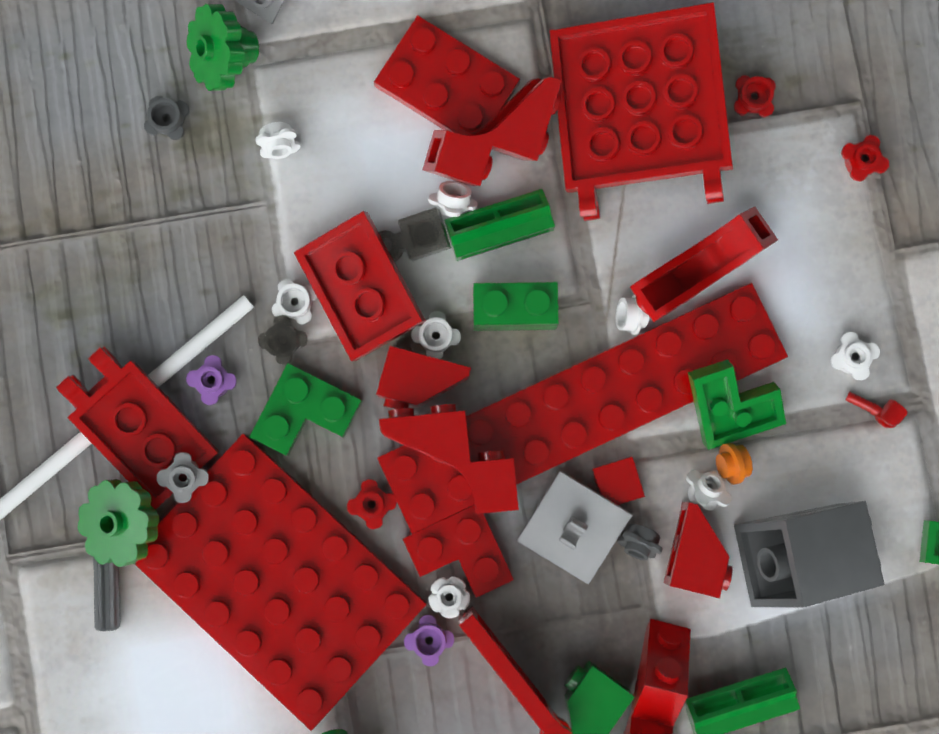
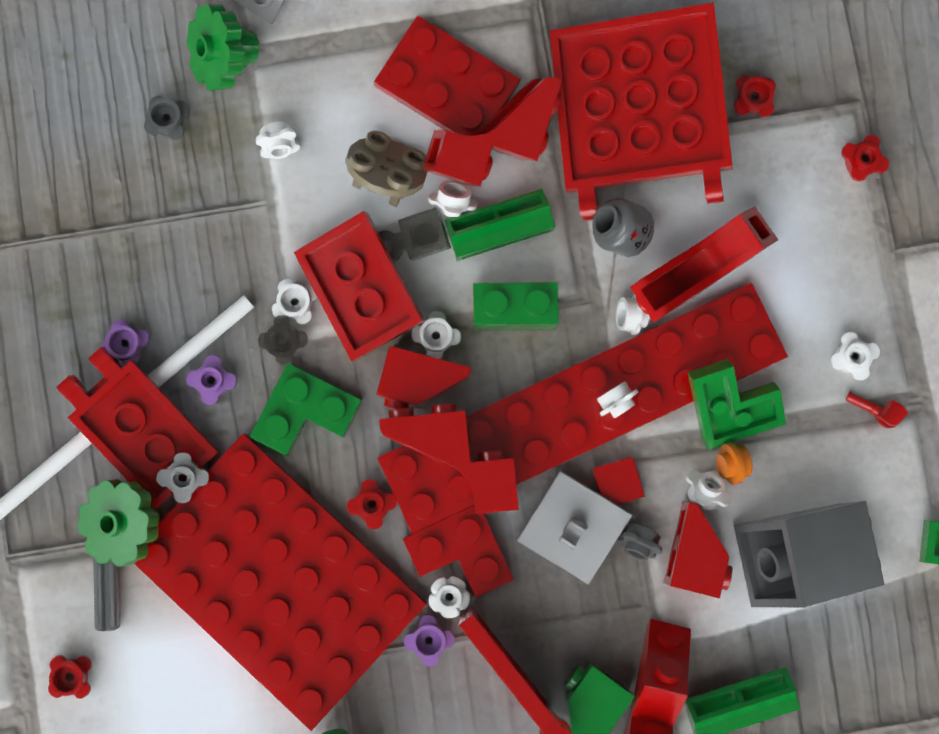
none -> red plate [48,655,92,699]
none -> medium lavender plate [101,319,150,366]
none -> dark tan plate [345,131,427,207]
none -> dark grey head [592,198,654,257]
none -> white plate [597,381,639,418]

